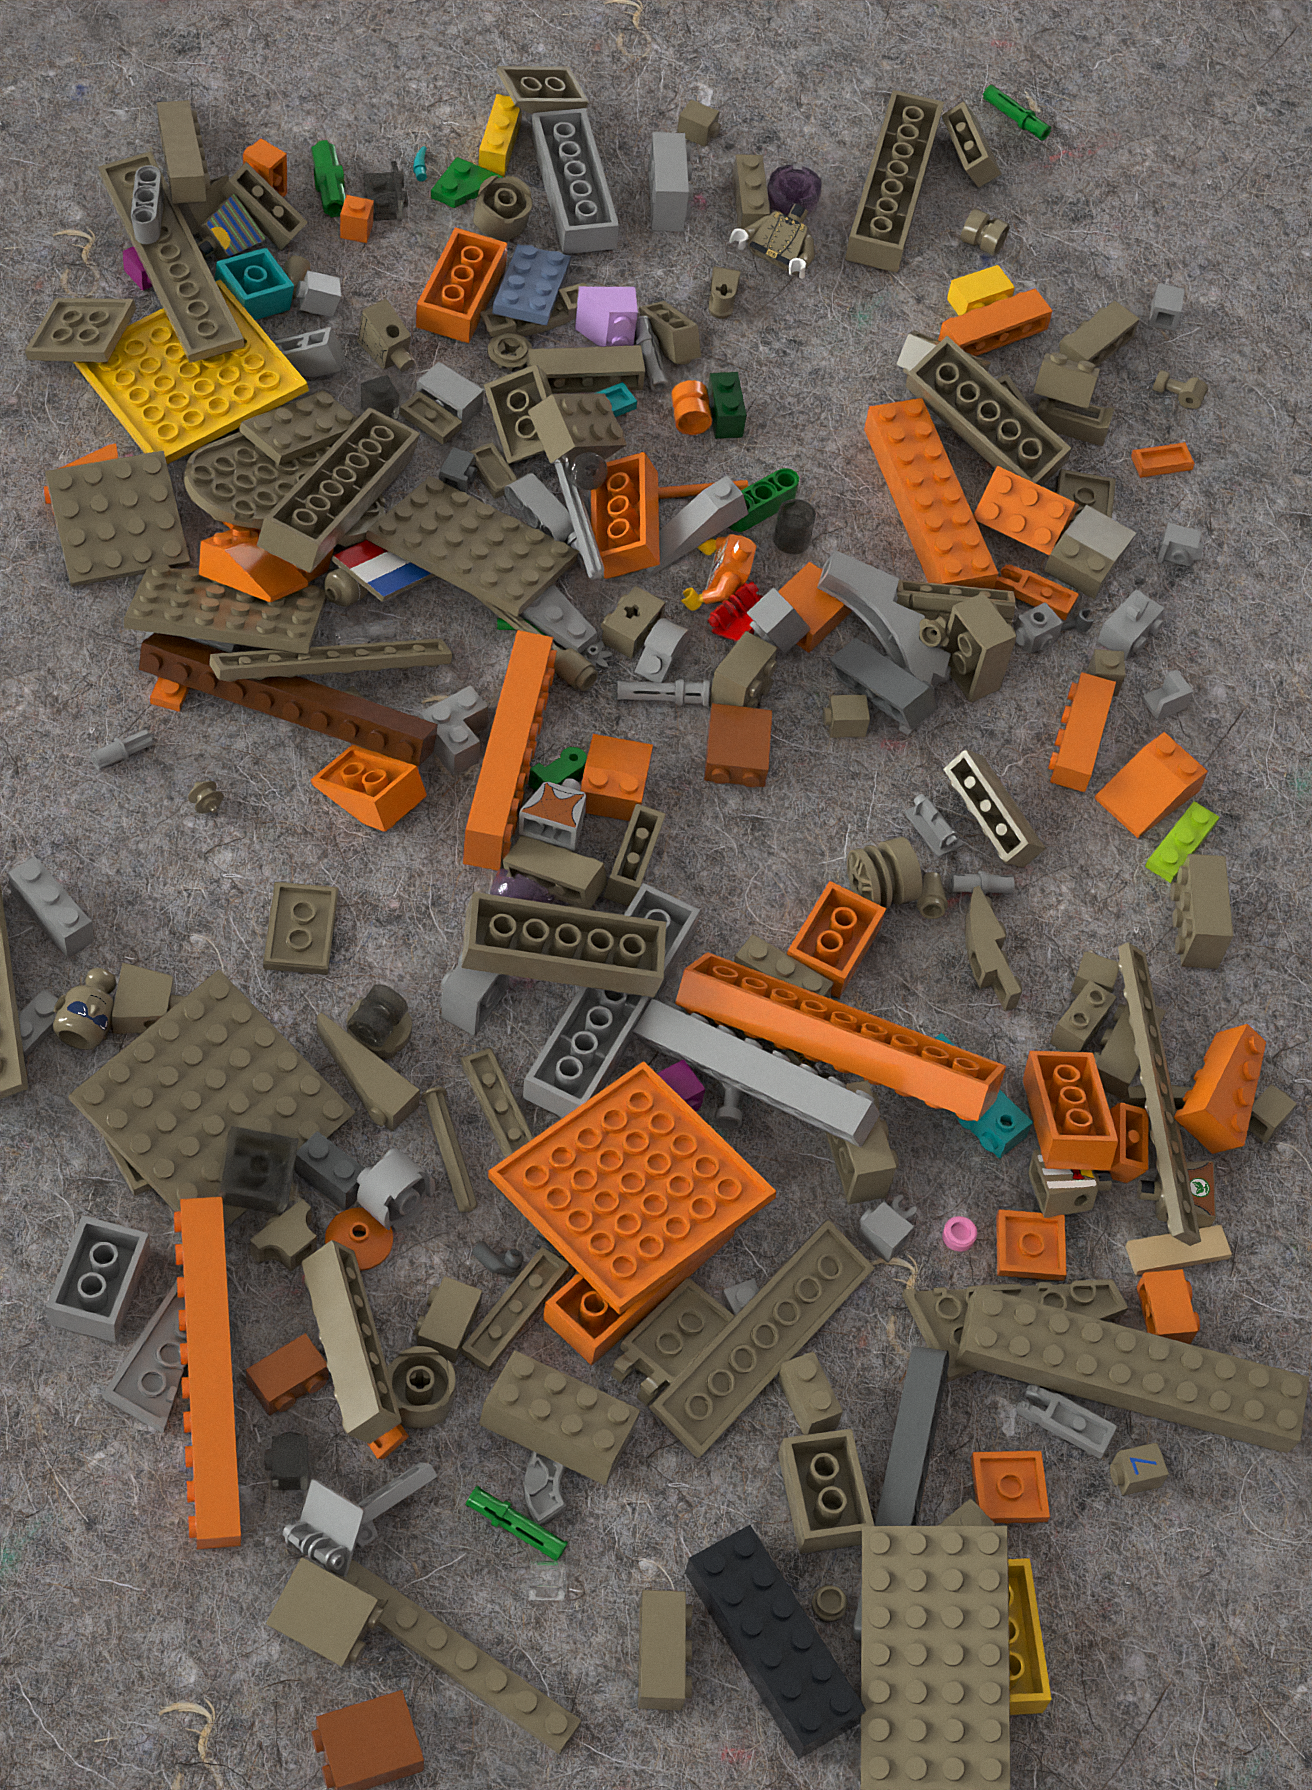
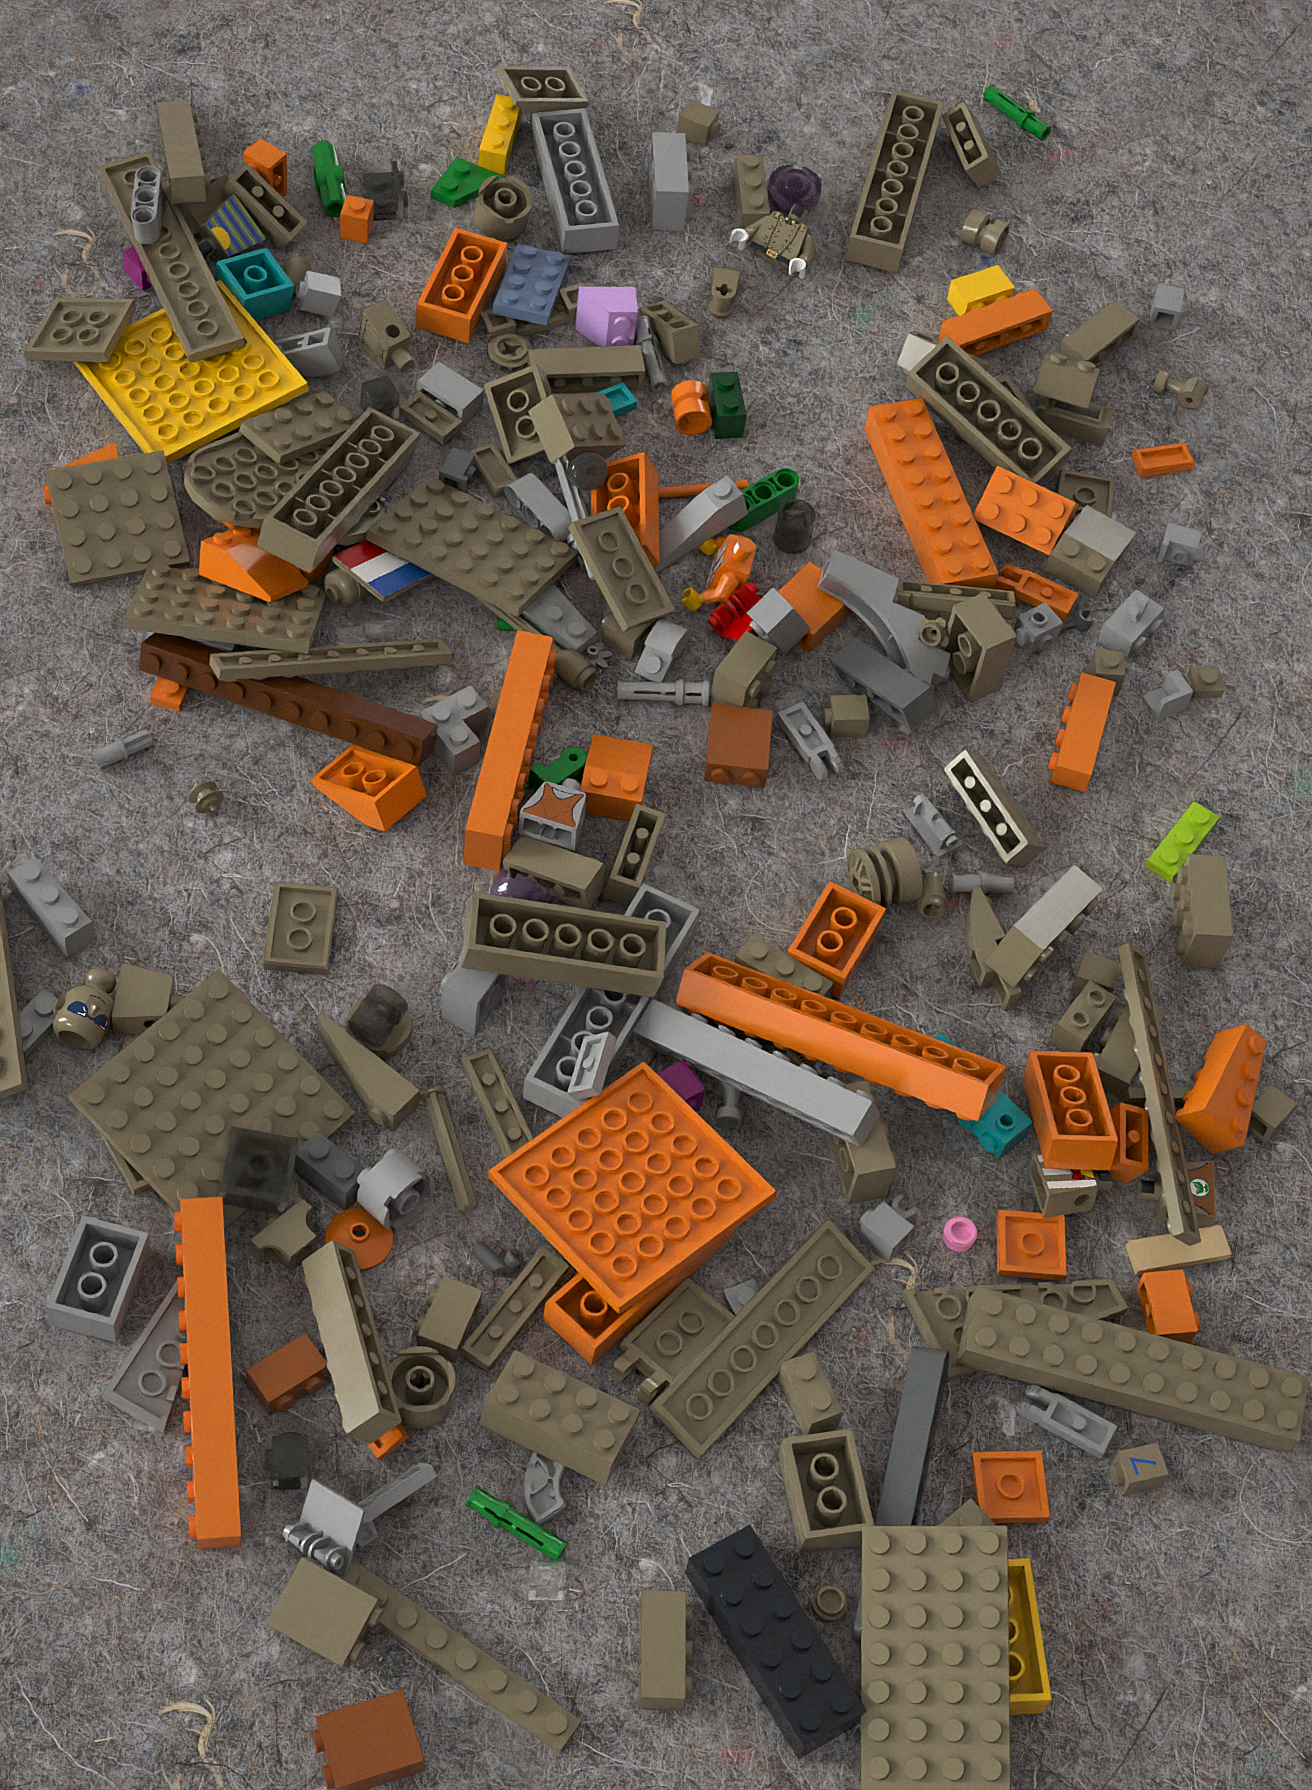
teal helmet [413,146,427,182] -> none
clear piece [526,1233,571,1265] -> none
orange slope [1094,732,1208,838] -> none
none -> light grey plate [567,1032,617,1100]
none -> dark tan plate [568,506,675,632]
none -> light grey hinge [776,702,844,781]
none -> brick [985,864,1103,987]
none -> dark tan plate [1188,667,1224,698]

